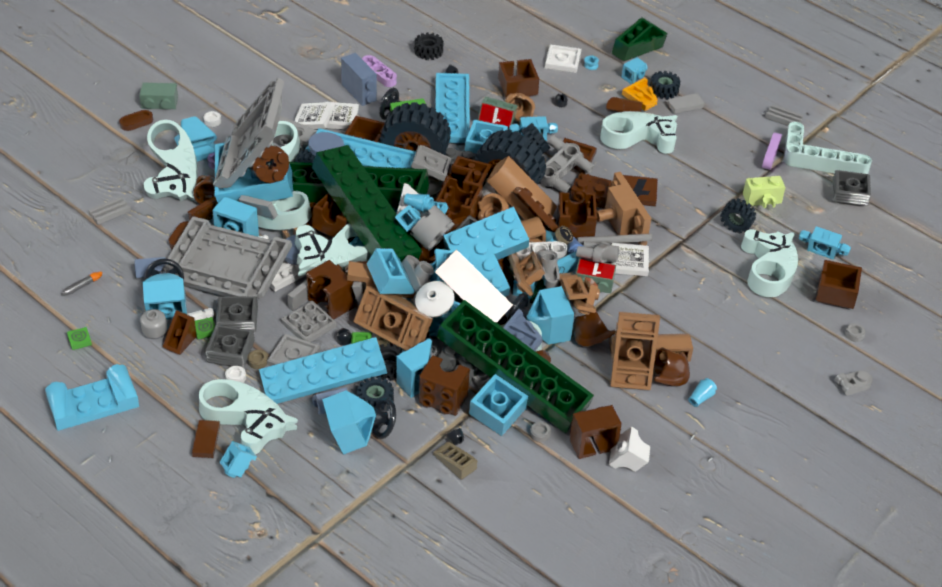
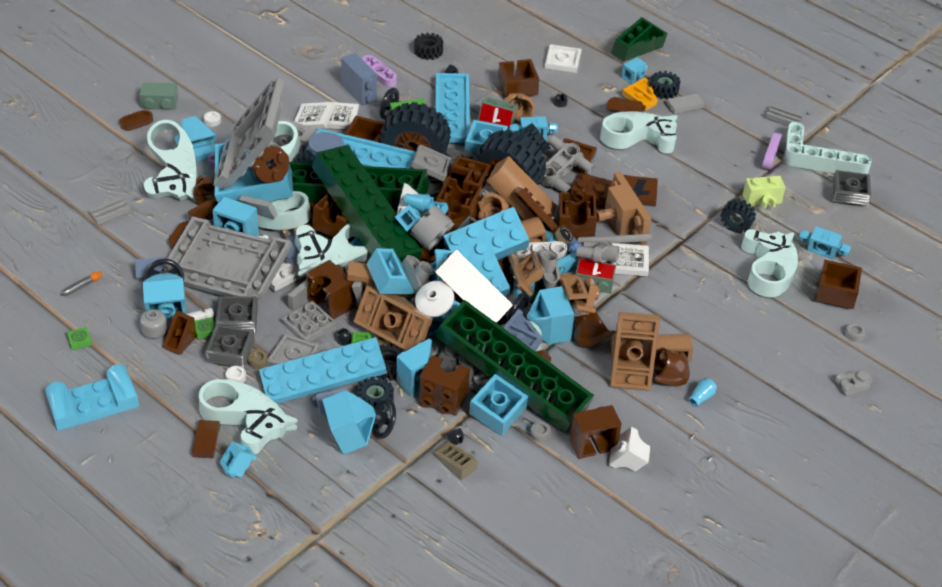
medium azure bush [584,56,599,70] -> none

